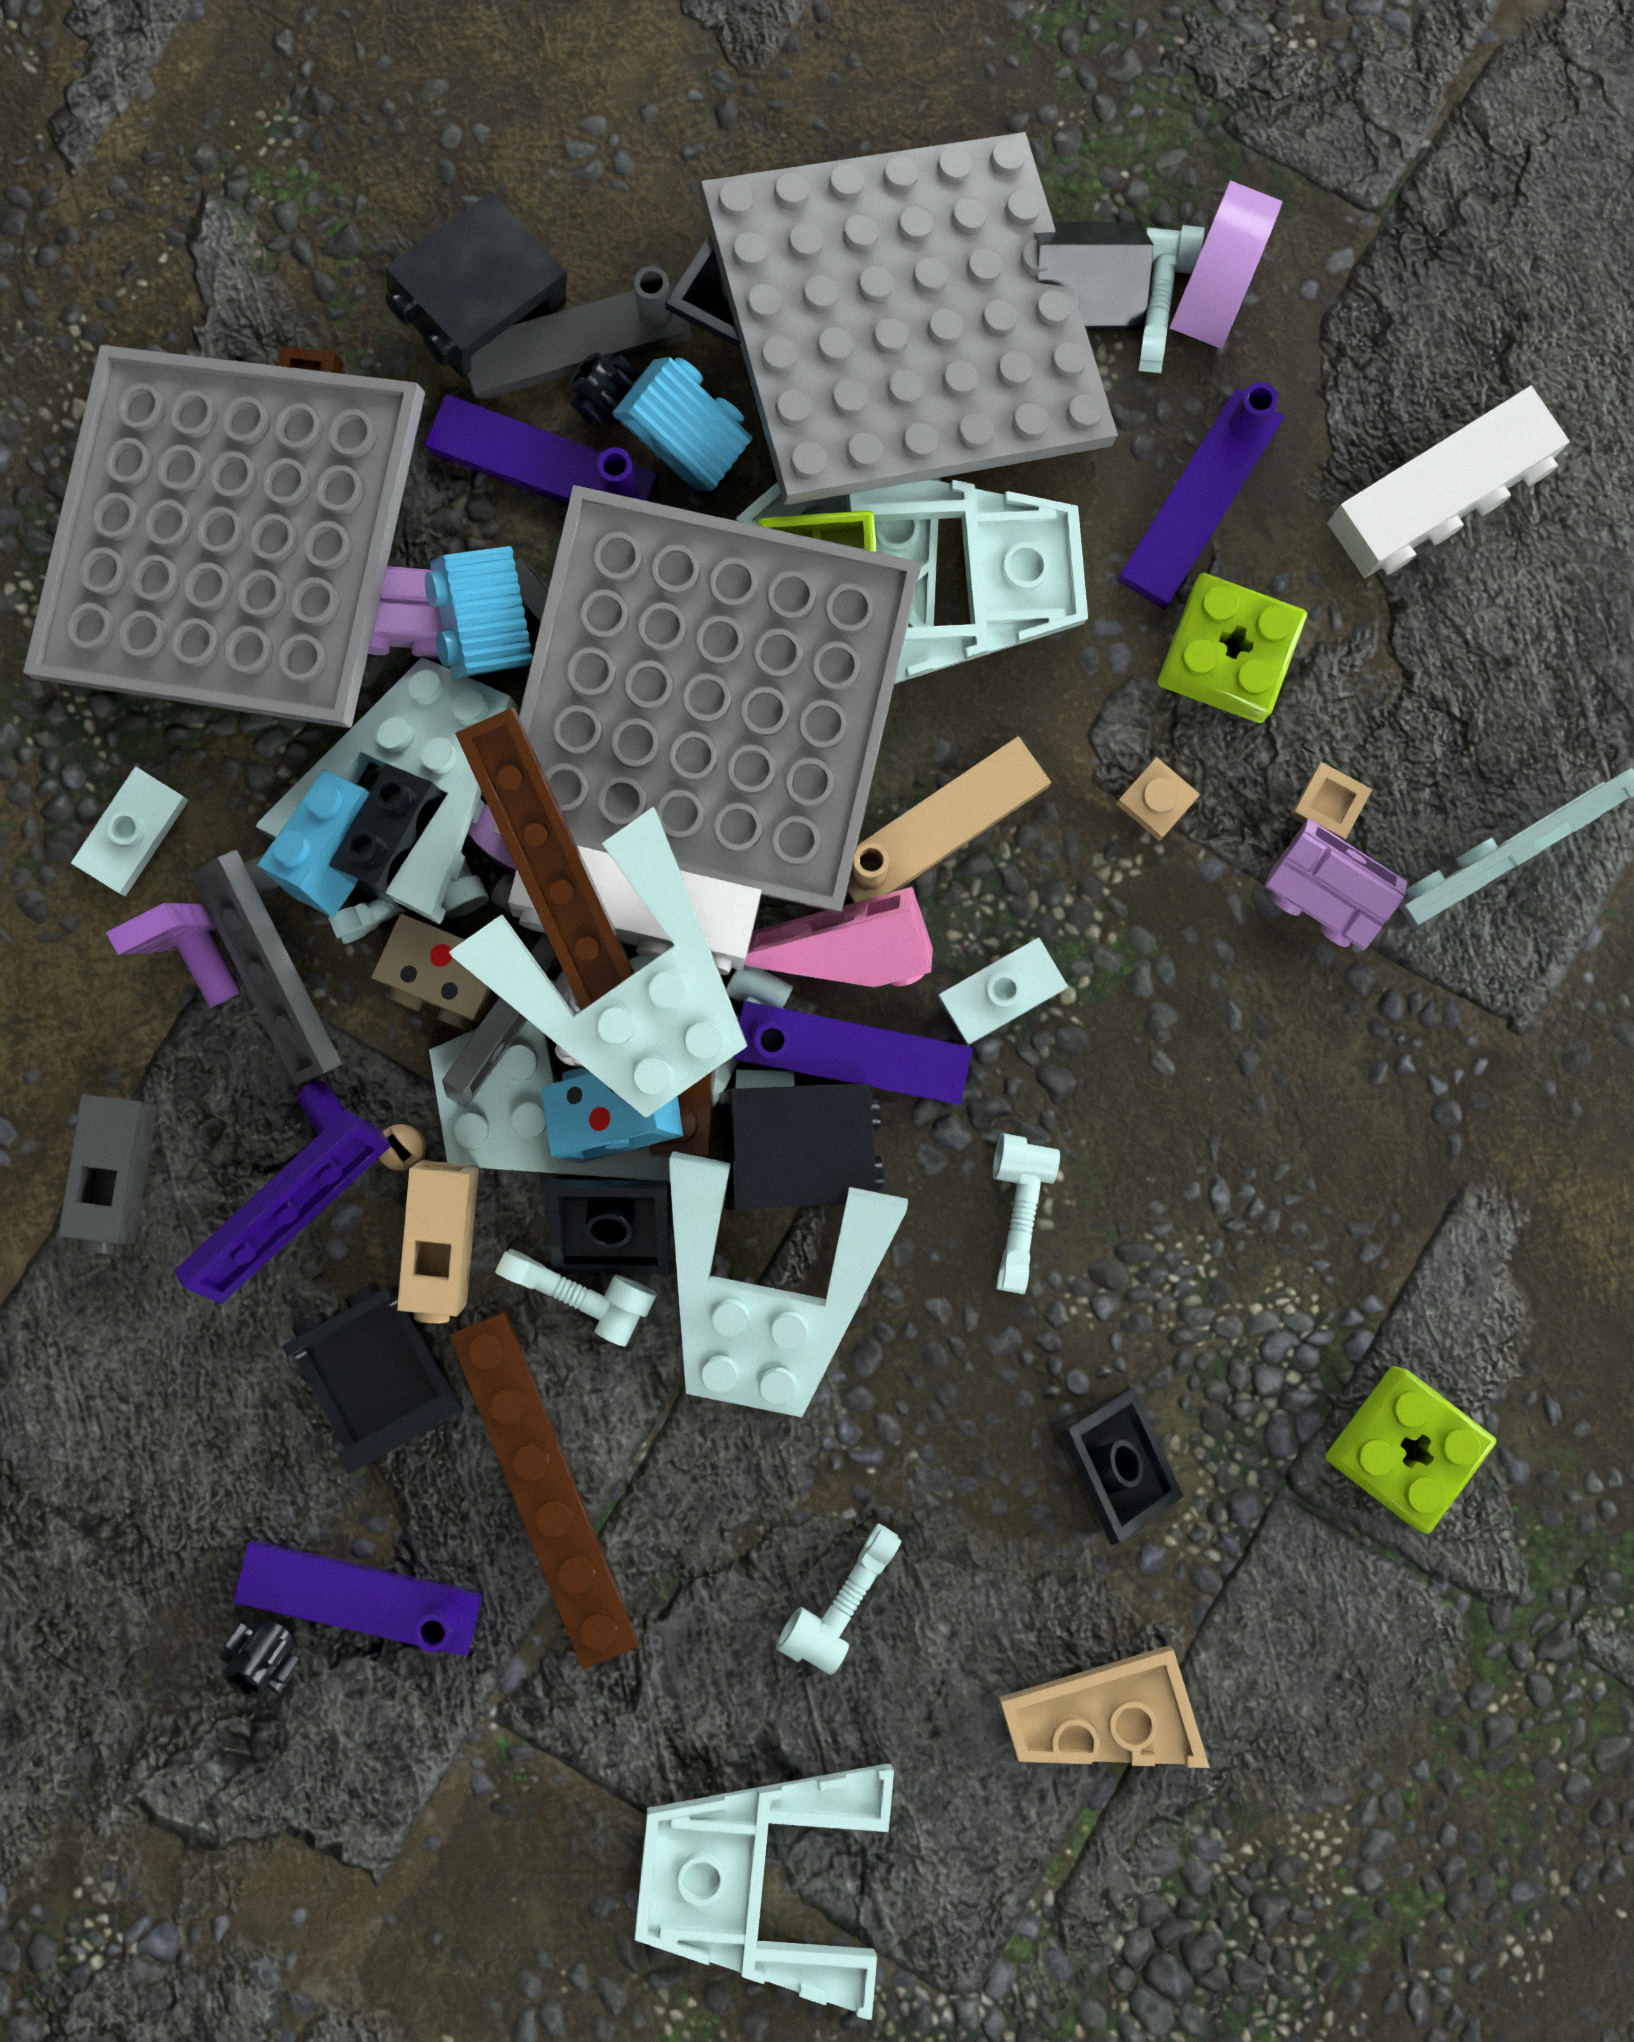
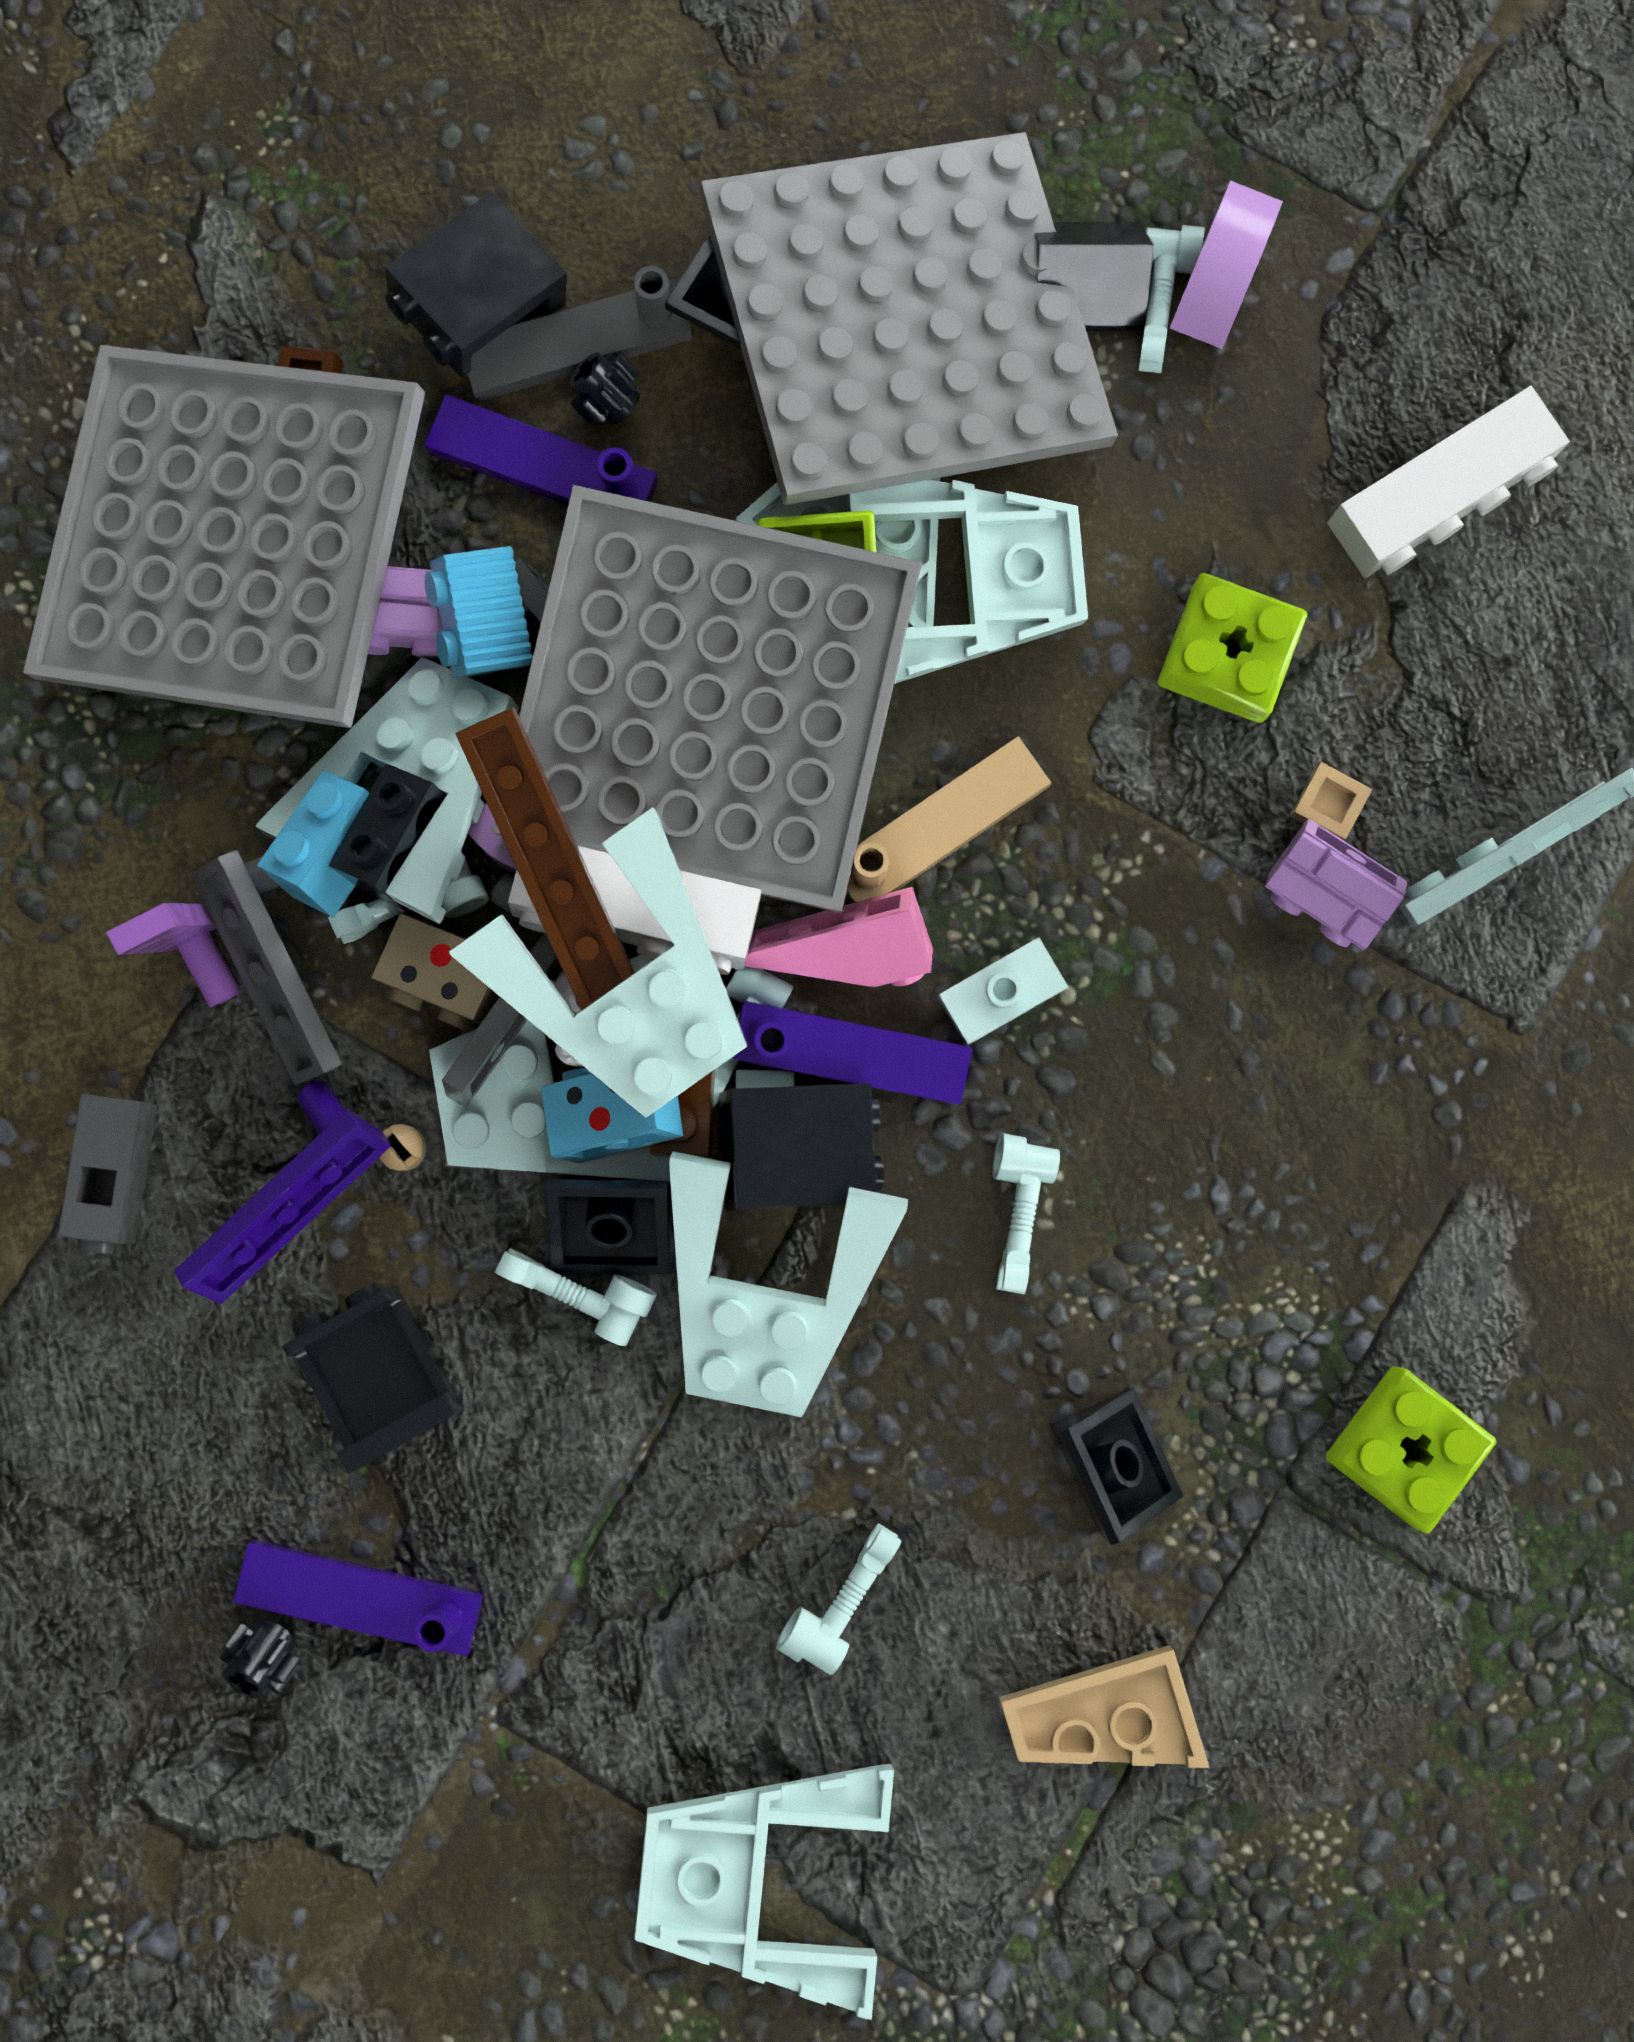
light aqua plate [71,766,189,896] -> none
tan brick [397,1160,479,1323] -> none
reddish brown plate [449,1311,640,1670] -> none
medium azure brick [612,357,753,491] -> none
tan plate [1116,757,1200,841] -> none
dark purple piece [1117,382,1285,610] -> none

